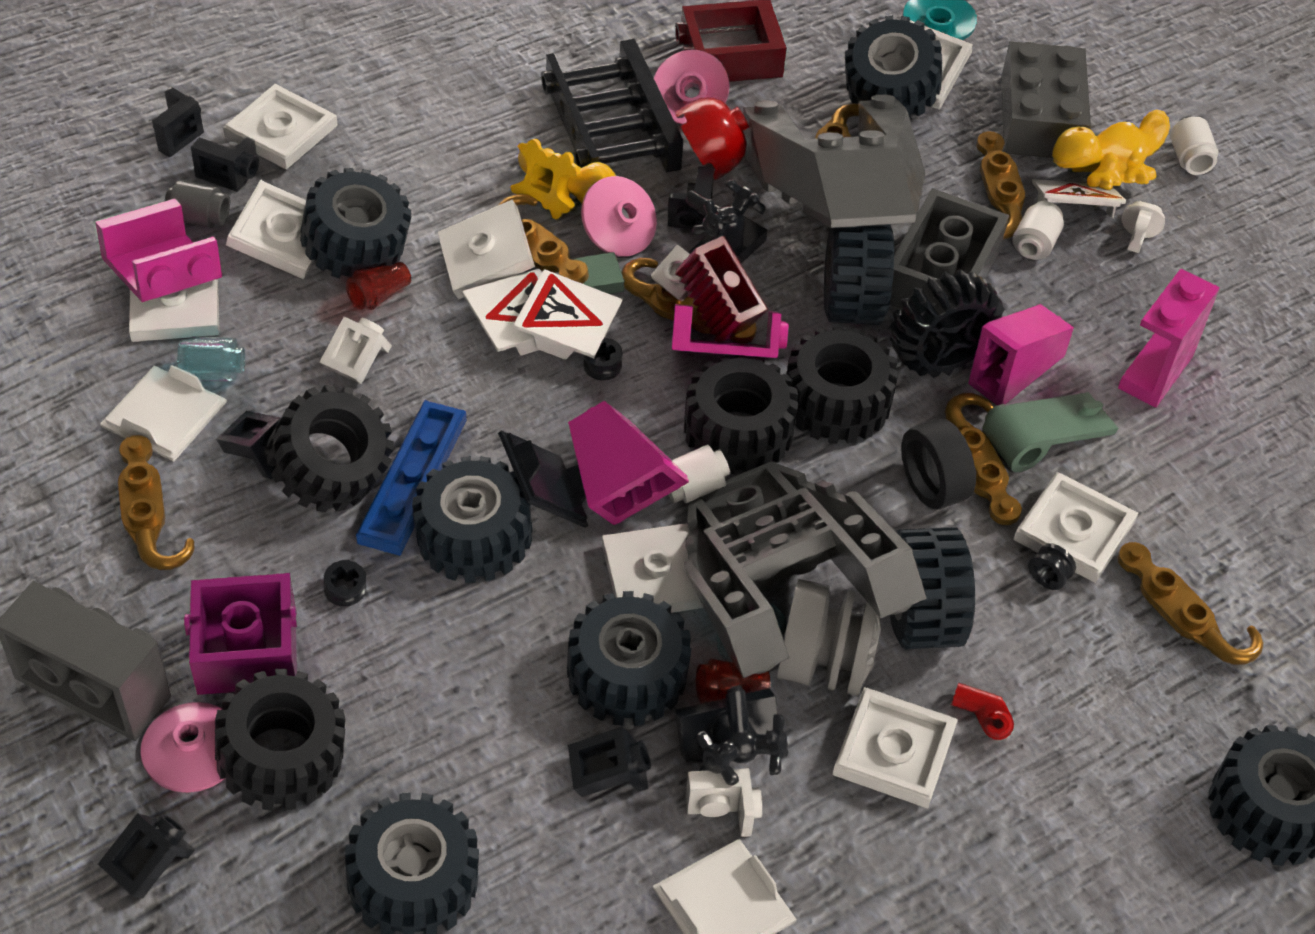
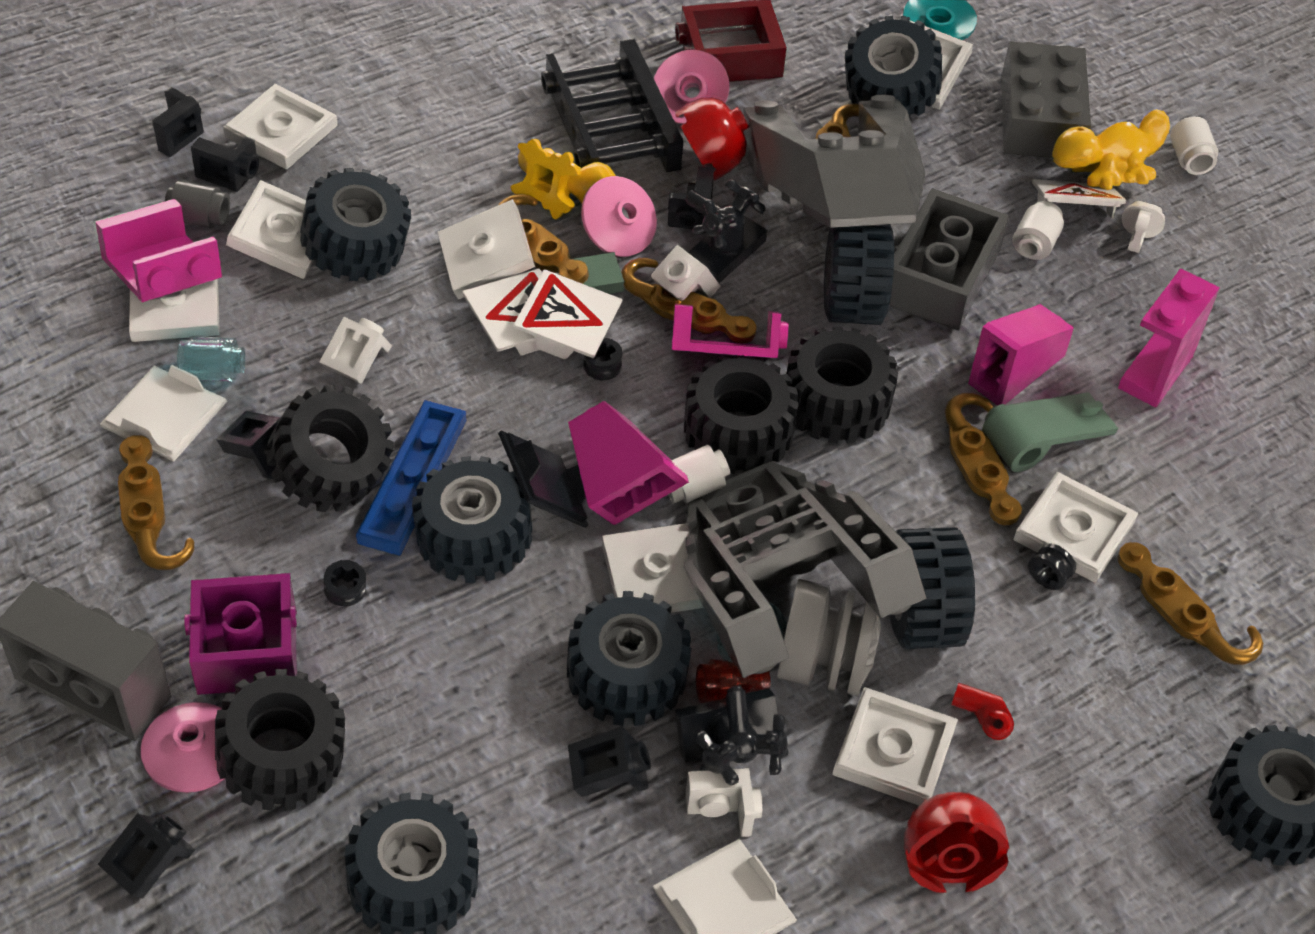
clear red cone [346,262,411,310] -> none
dark red brick [675,236,769,343] -> none
black gear [889,269,1005,378] -> none
black tyre [901,419,976,510] -> none
pearl gold piece [976,131,1025,239] -> none
none -> red cylinder [904,792,1010,893]

